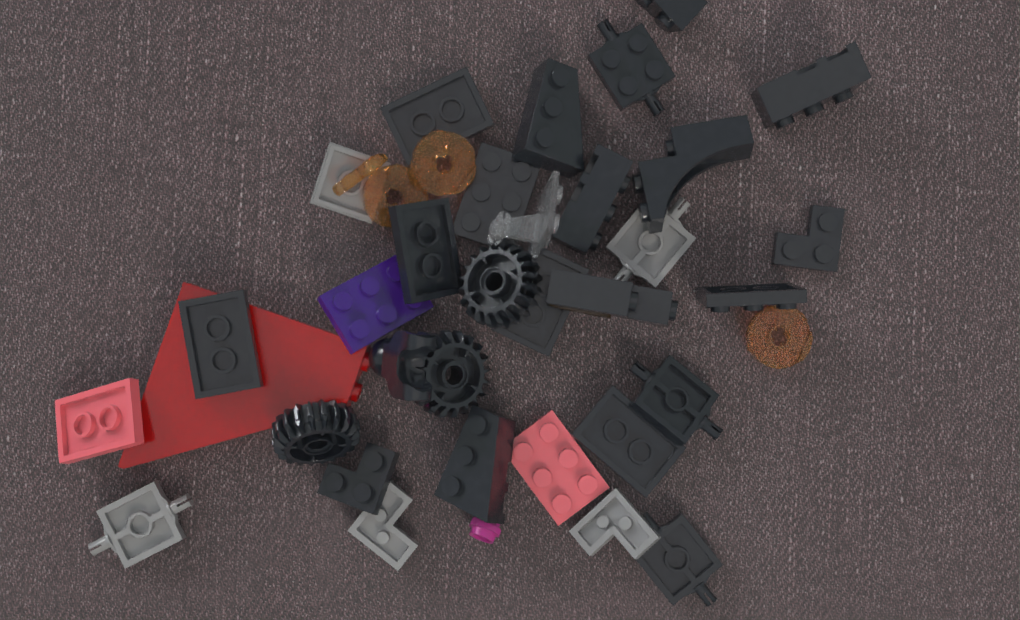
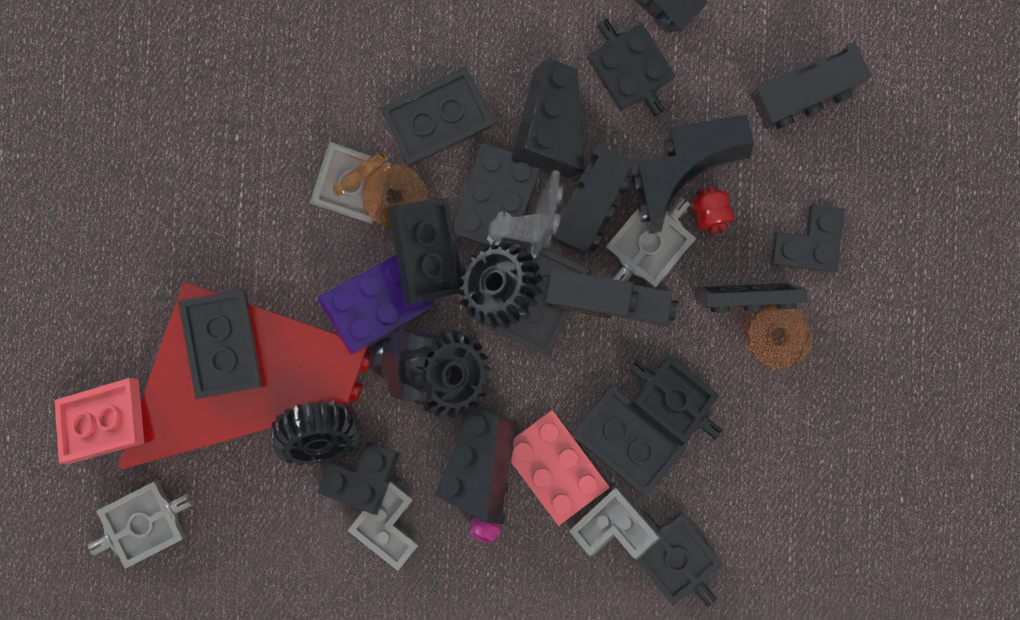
clear orange plate [410,130,476,196] -> none
none -> red piece [690,186,735,235]

